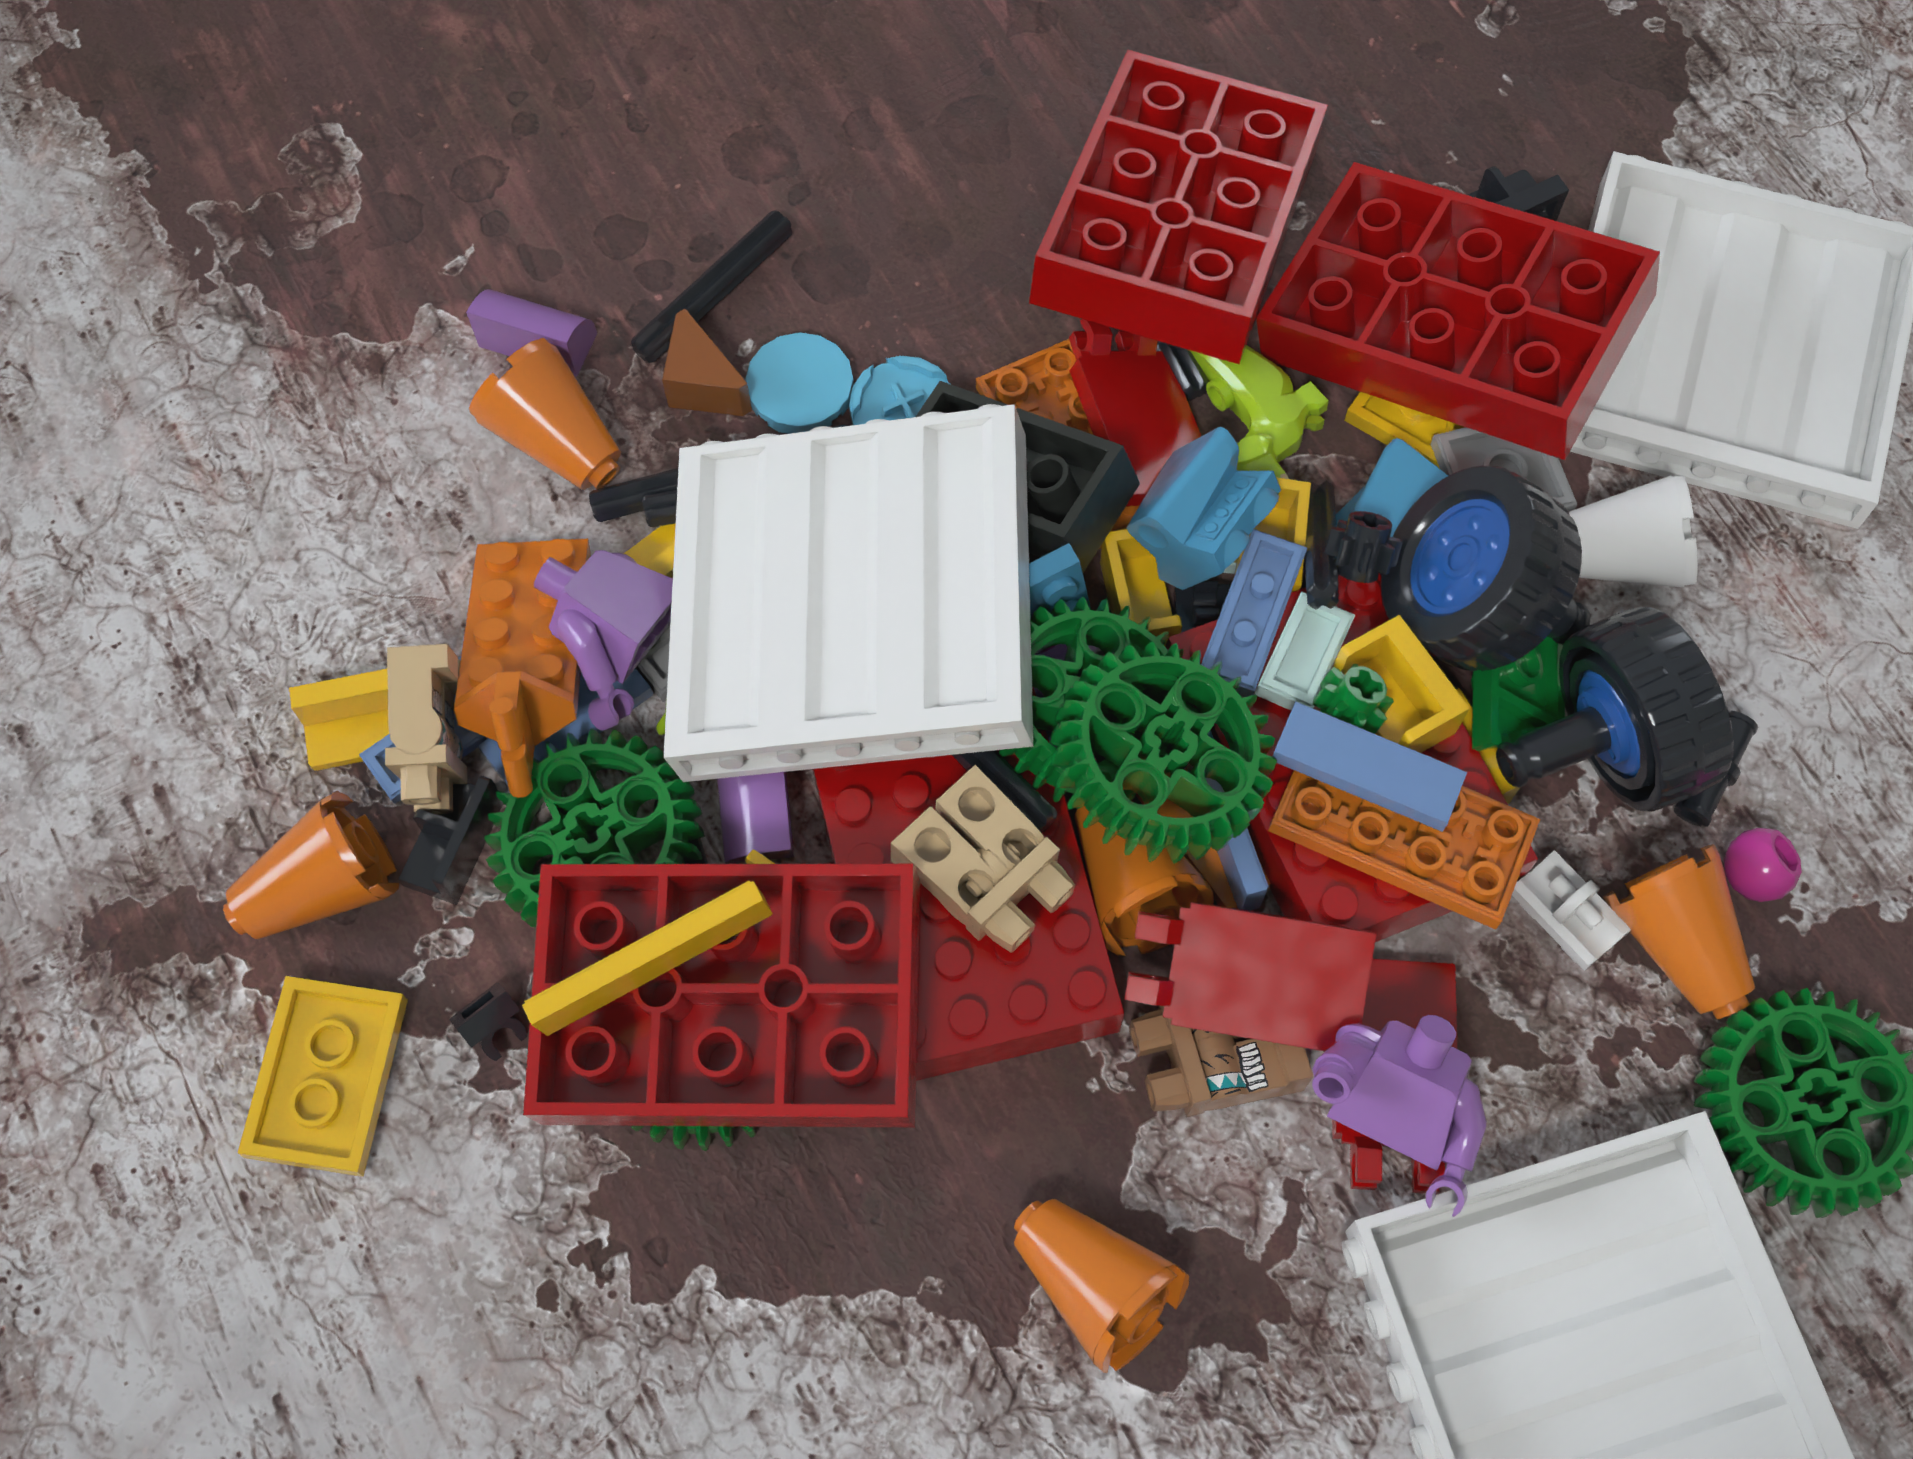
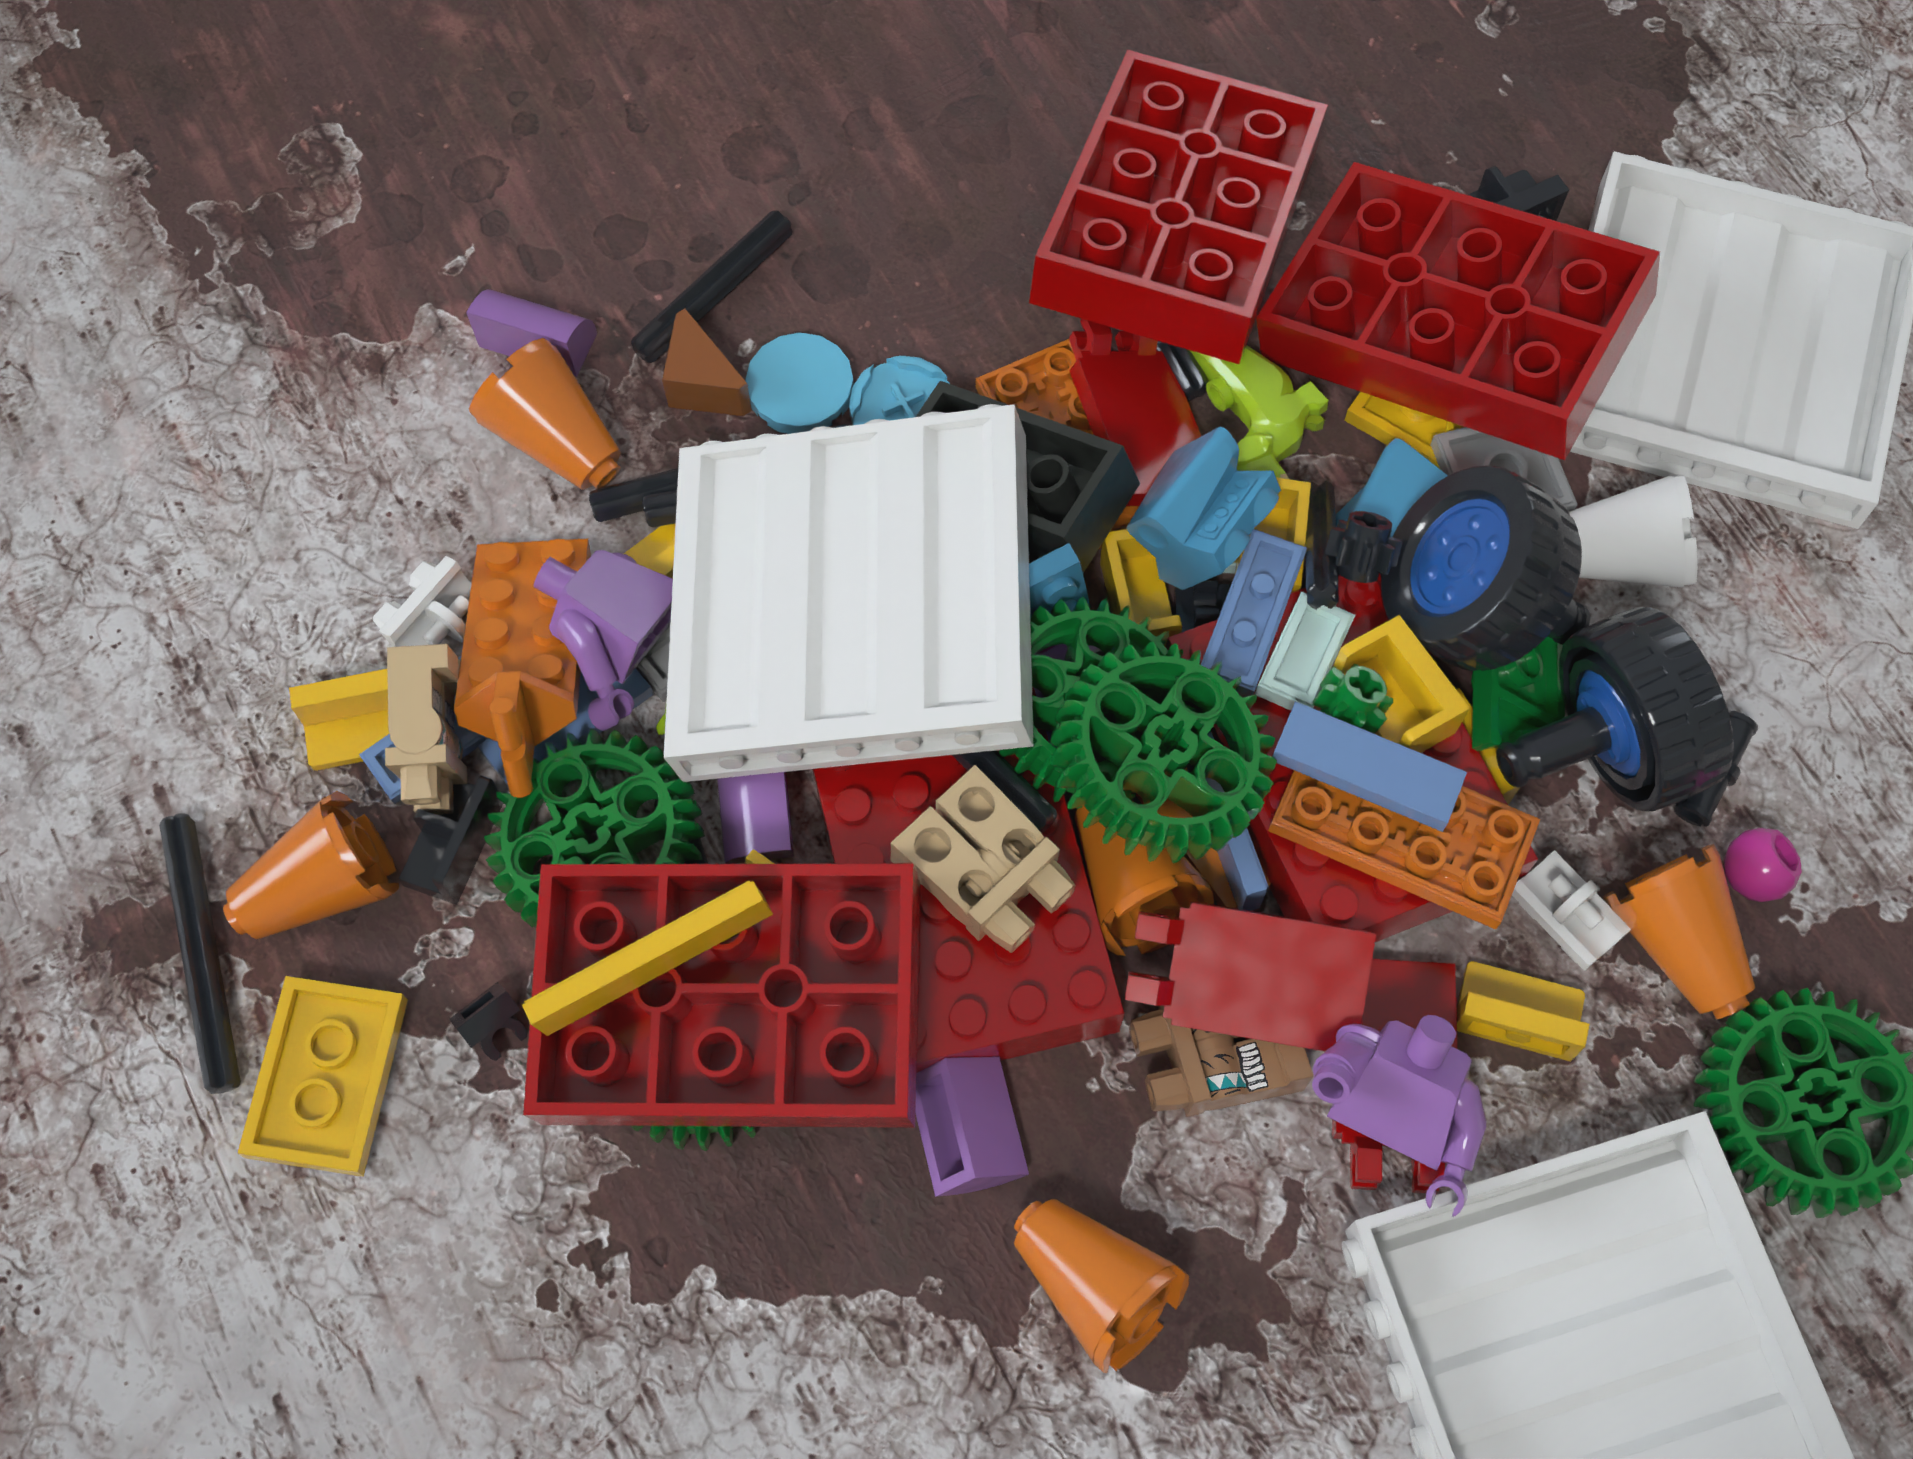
none -> black axle [159,813,241,1094]
none -> white hips [373,556,472,647]
none -> medium lavender brick [915,1057,1029,1197]
none -> yellow panel [1457,961,1590,1062]

